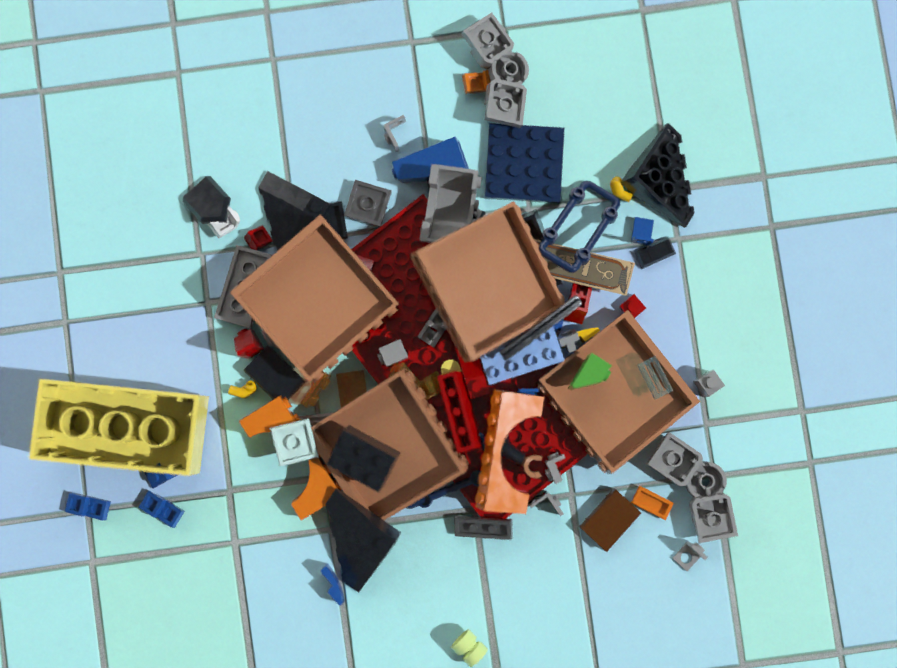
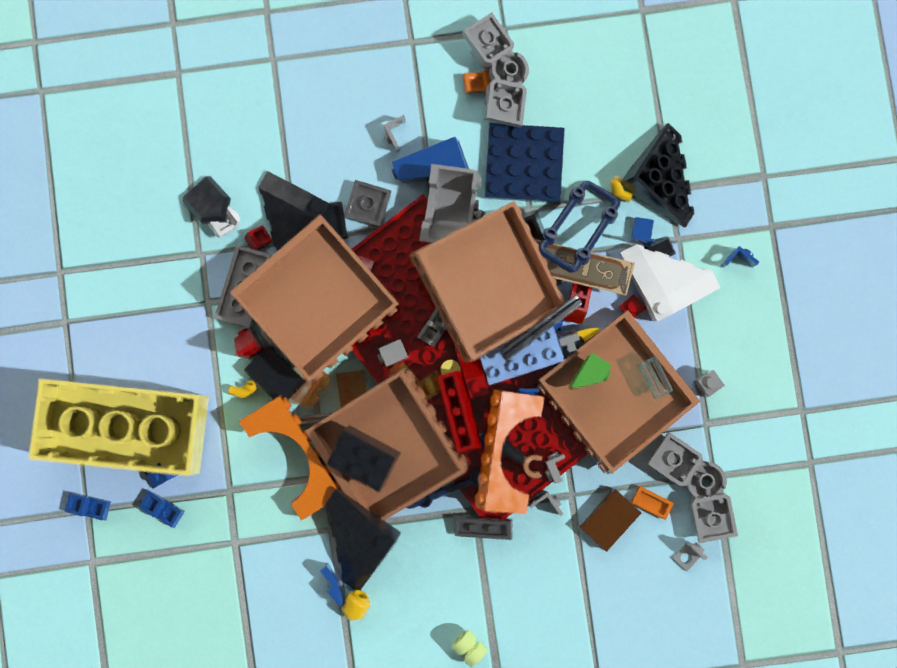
light aqua tile [270,418,318,467] -> none
none -> yellow head [342,590,370,621]
none -> white slope [620,244,721,321]
none -> blue bracket [721,246,759,267]

